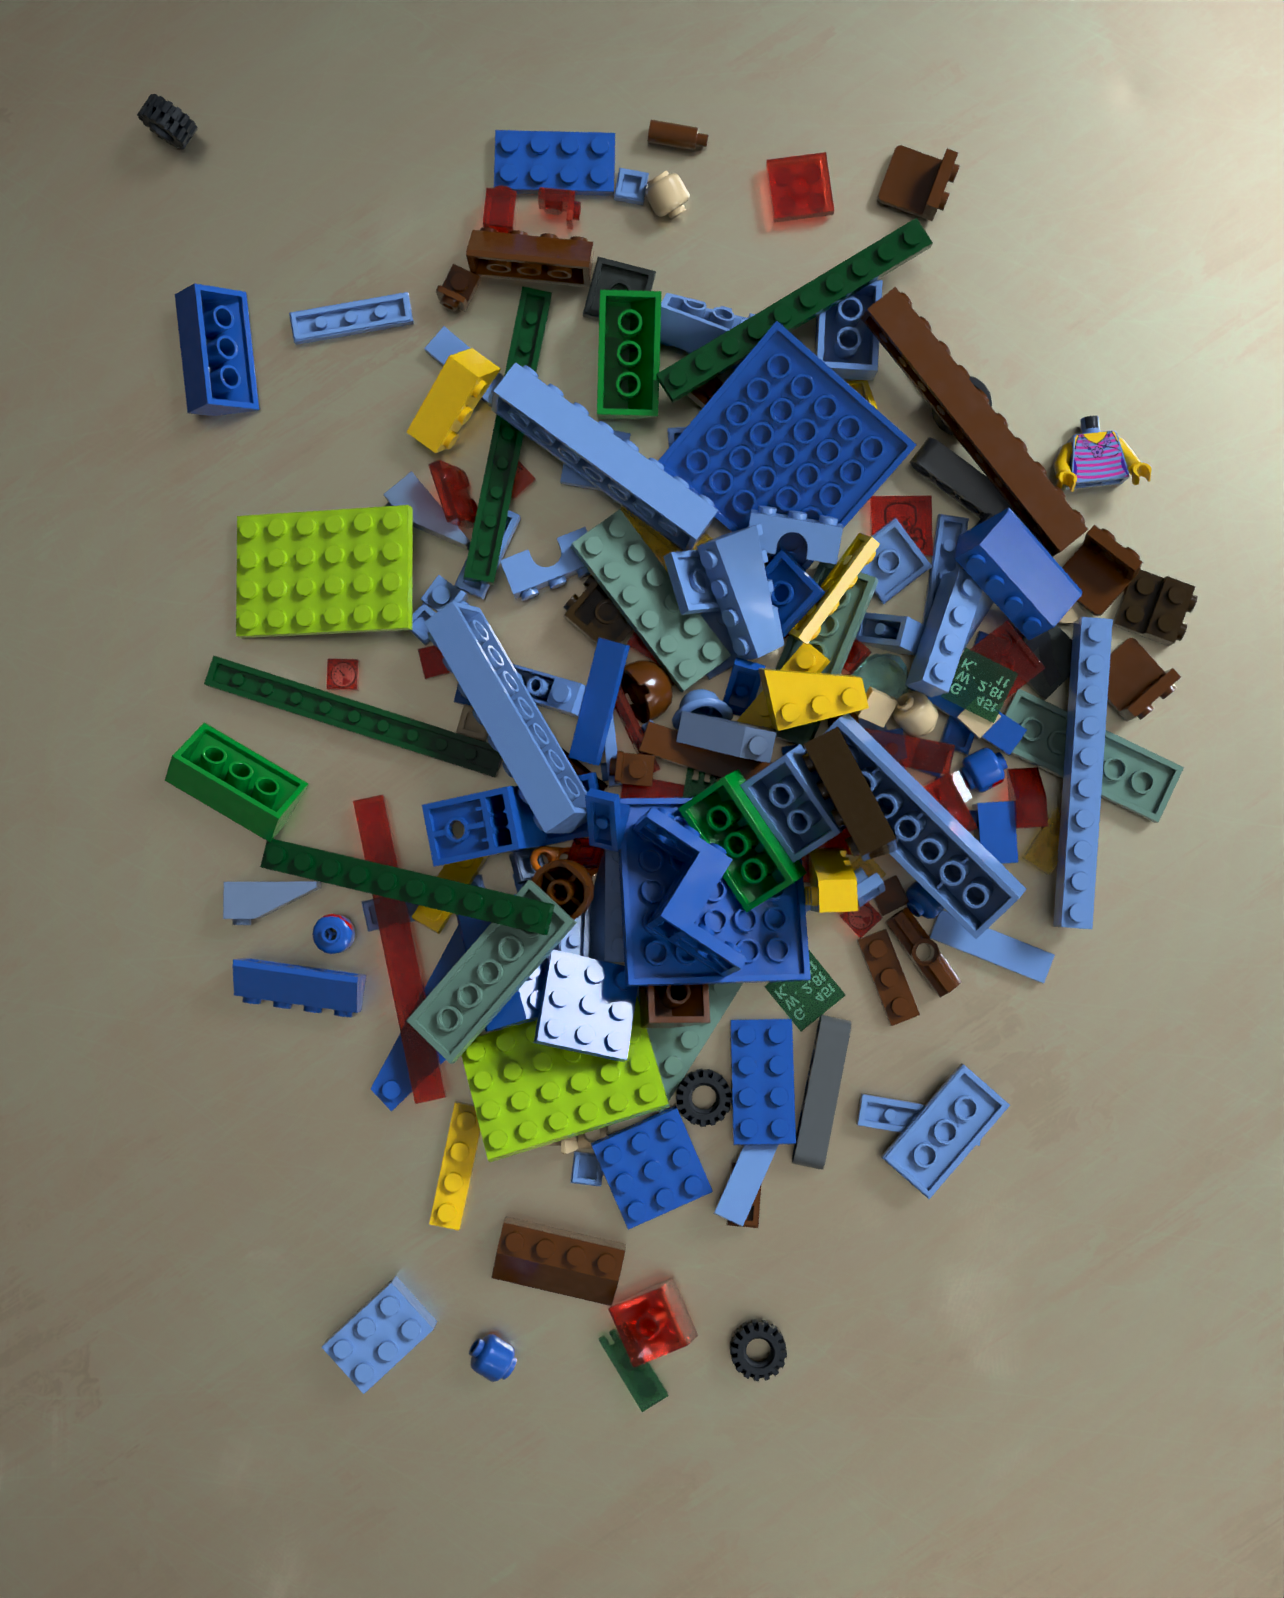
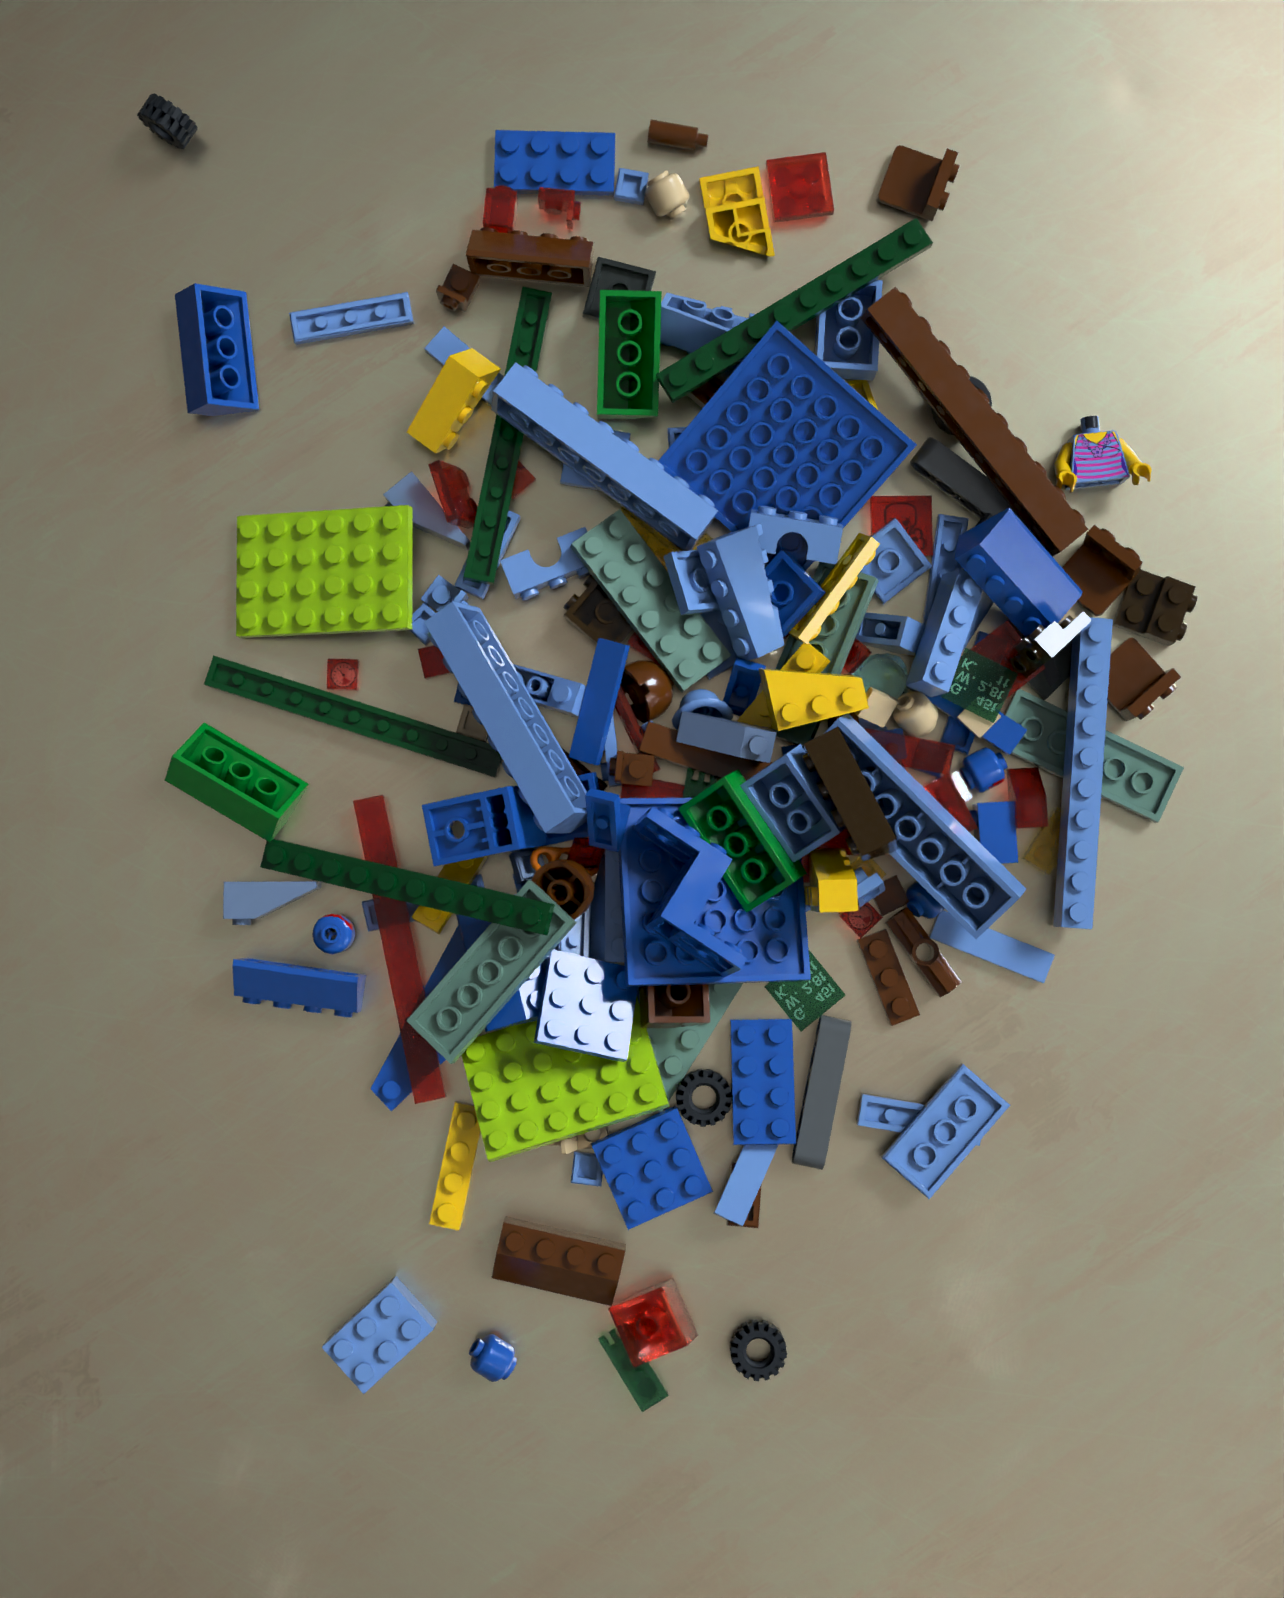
none -> yellow slope [699,166,775,257]
none -> plate [1009,611,1092,678]

